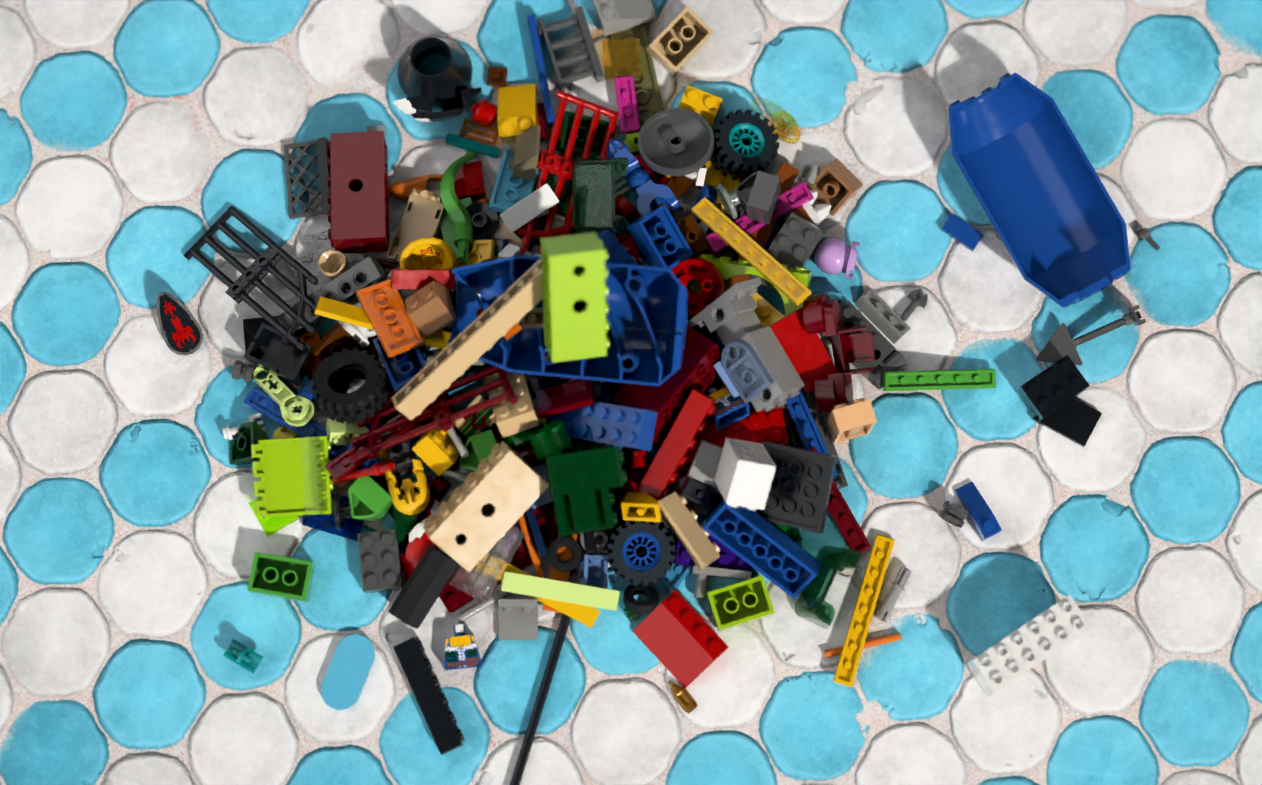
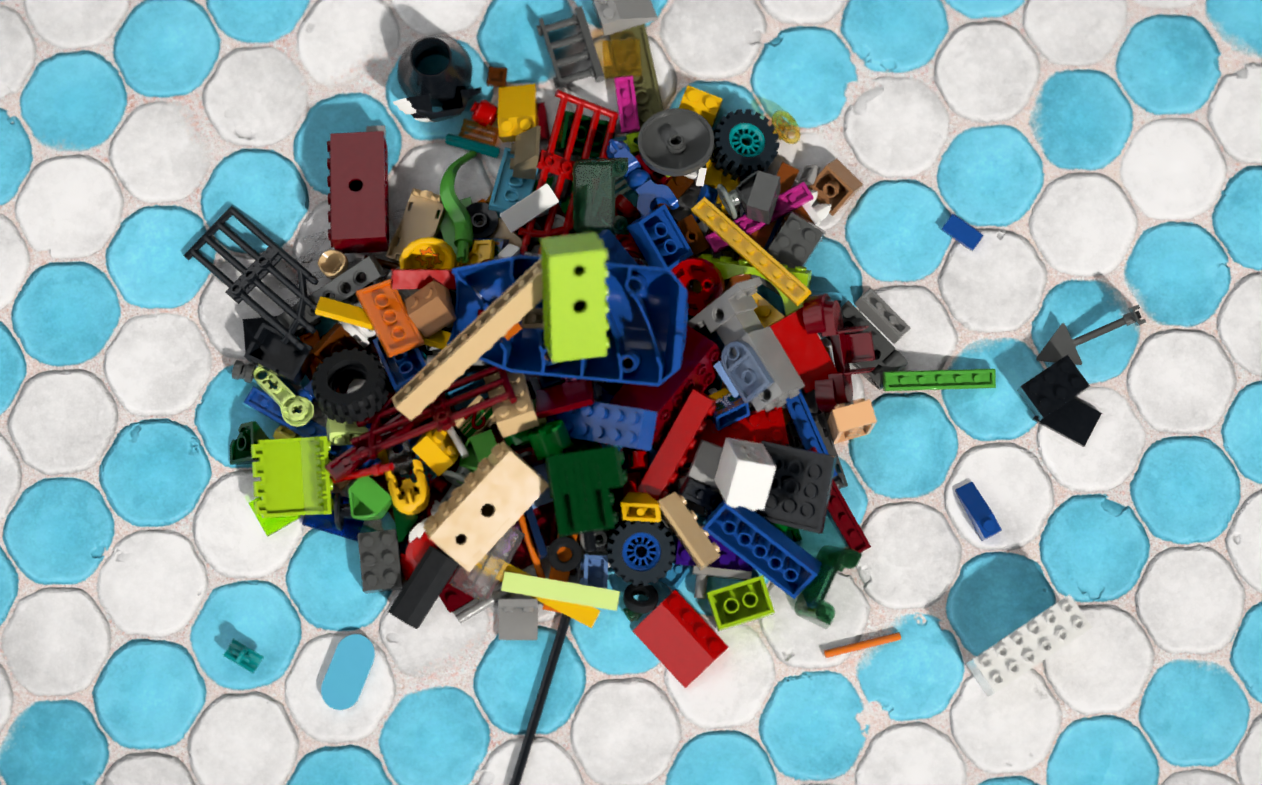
shield [157,291,203,355] -> none
white hinge [222,413,267,440] -> none
bright green brick [247,552,315,603] -> none
dark grey fence [284,137,331,219] -> none
orange animal [389,174,443,201] -> none
black brick [393,637,465,755] -> none
torso [444,624,482,671] -> none
red slope [454,161,487,200] -> none
blue tile [527,14,555,127] -> none
tan brick [646,6,714,75] -> none
pearl gold piece [668,681,698,714] -> none
lavender tile [814,237,860,279] -> none
yellow tile [833,534,895,688] -> none
light grey axle [875,567,911,622] -> none
dark grey bar [900,289,928,321] -> none
dark grey wheel [938,501,969,528] -> none
blue cylinder [948,72,1131,308] -> none
dark grey hand [1136,228,1160,250] -> none

